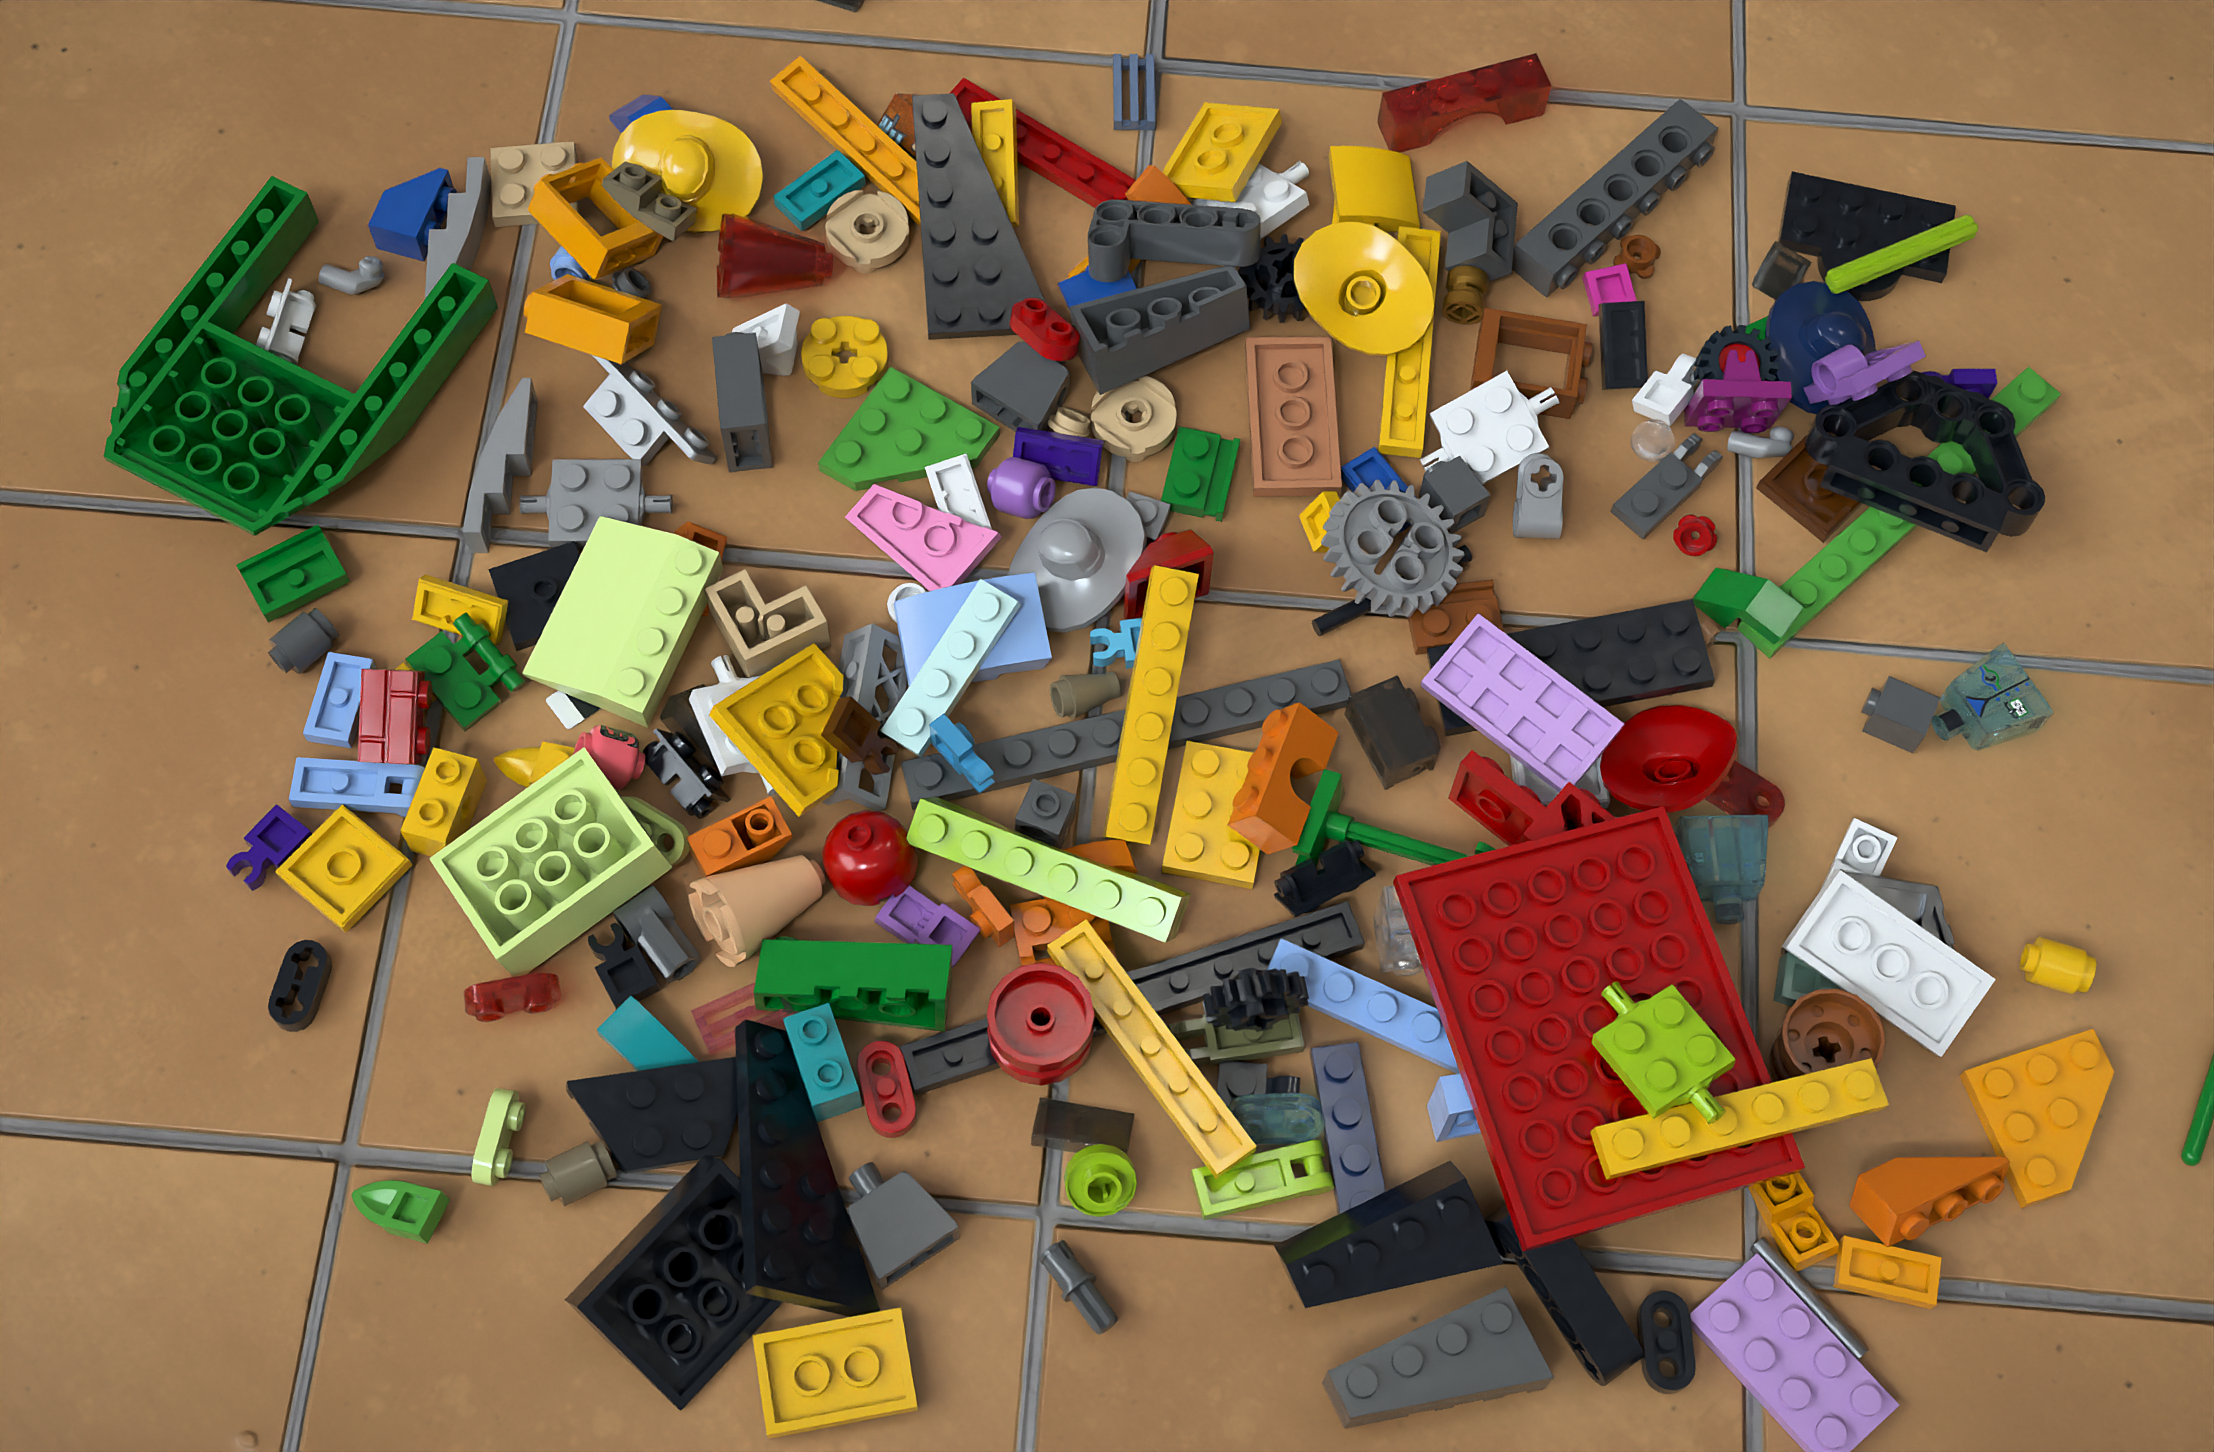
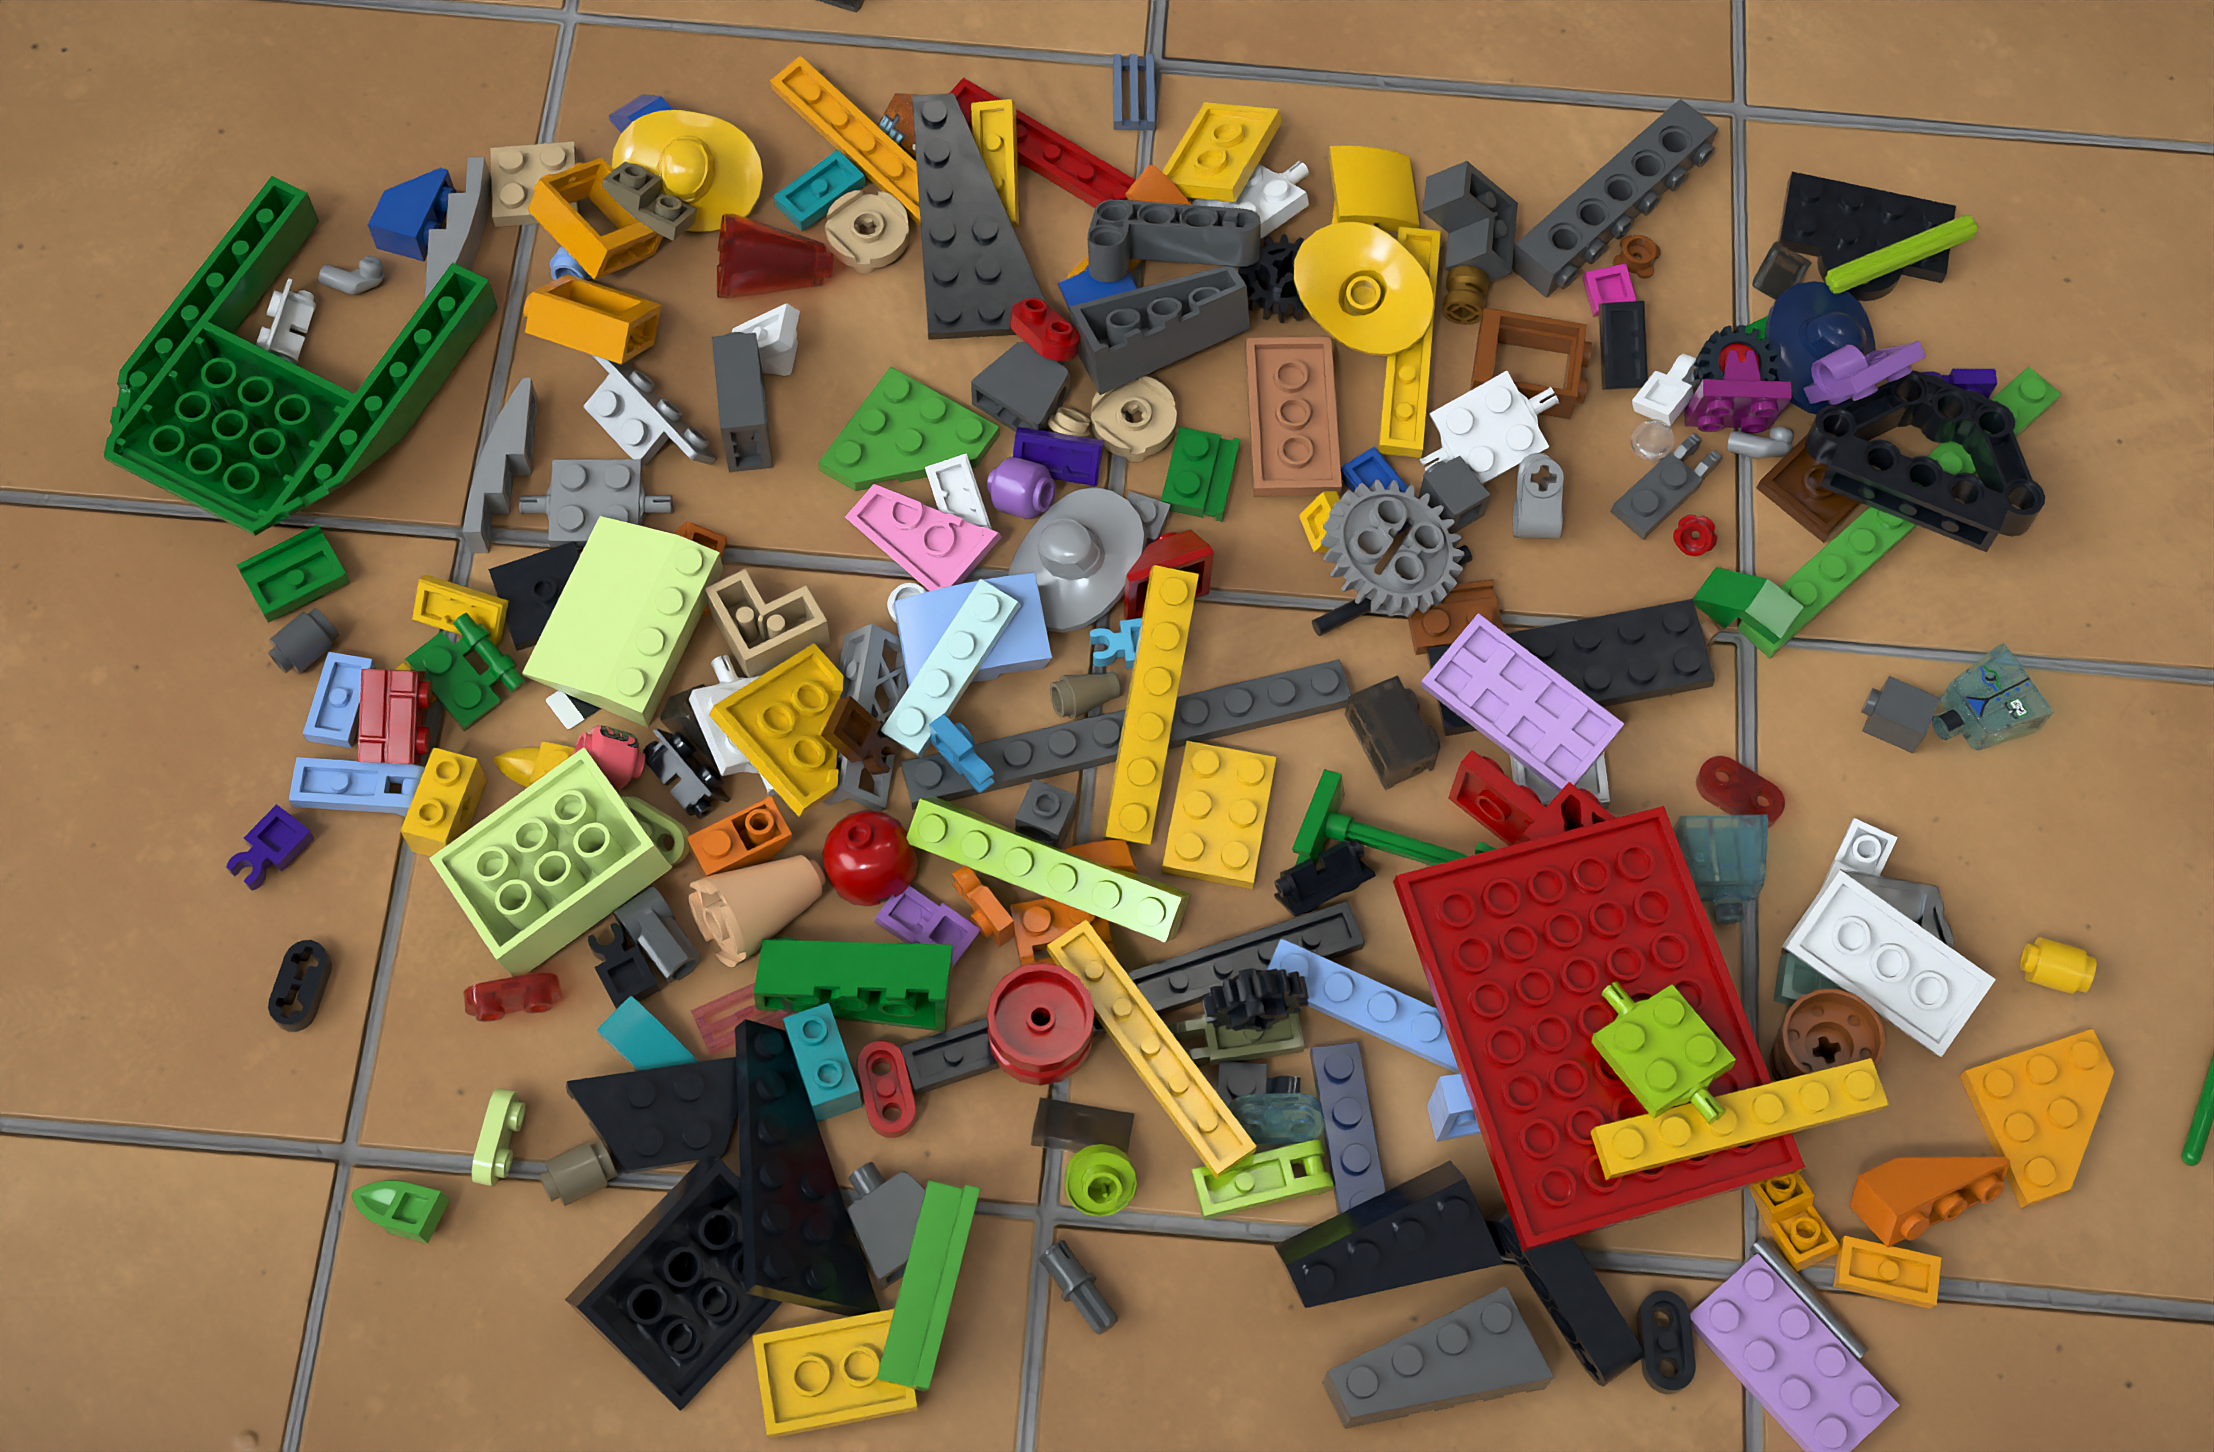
yellow plate [275,804,412,933] -> none
dark grey plate [612,267,651,300] -> none
yellow plate [801,316,888,398] -> none
orange arch [1227,702,1339,855] -> none
clear brick [1373,886,1423,976] -> none
clear red arch [1377,53,1552,153] -> none
red hat [1600,705,1738,813] -> none
none -> bright green fence [876,1180,980,1392]

